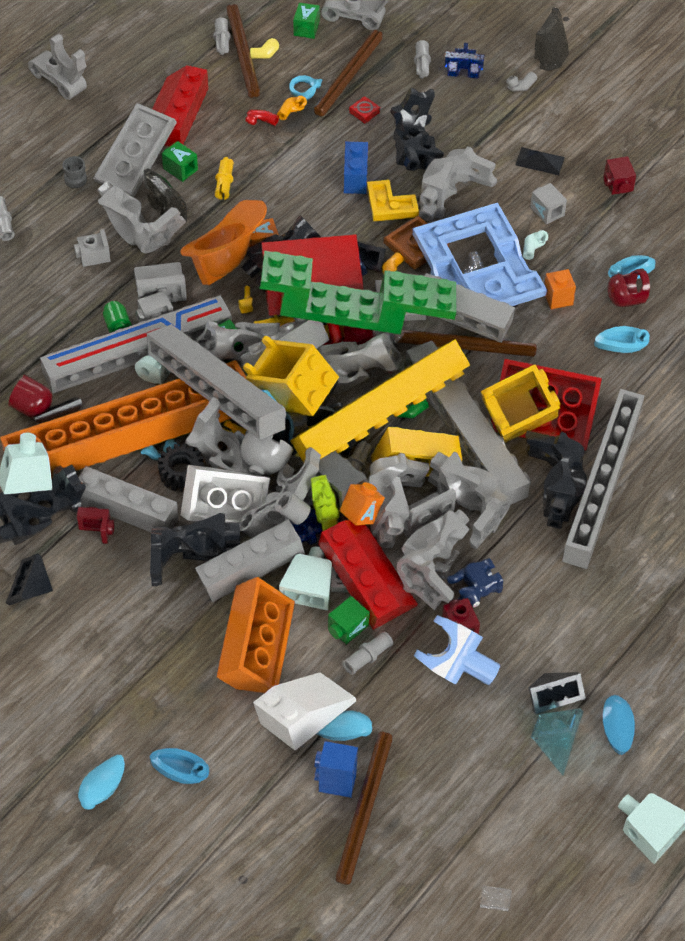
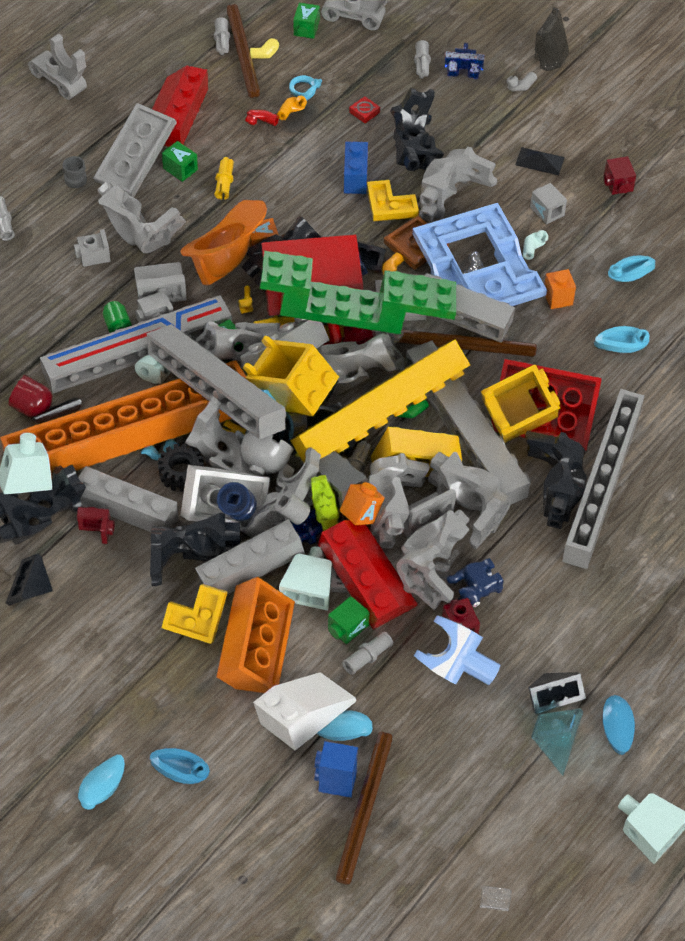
clear smoke slope [143,168,188,221] -> none
reddish brown axle [314,30,383,117] -> none
dark red helmet [607,268,650,307] -> none
none -> yellow plate [162,584,228,644]
none -> dark blue wheel [217,482,257,521]

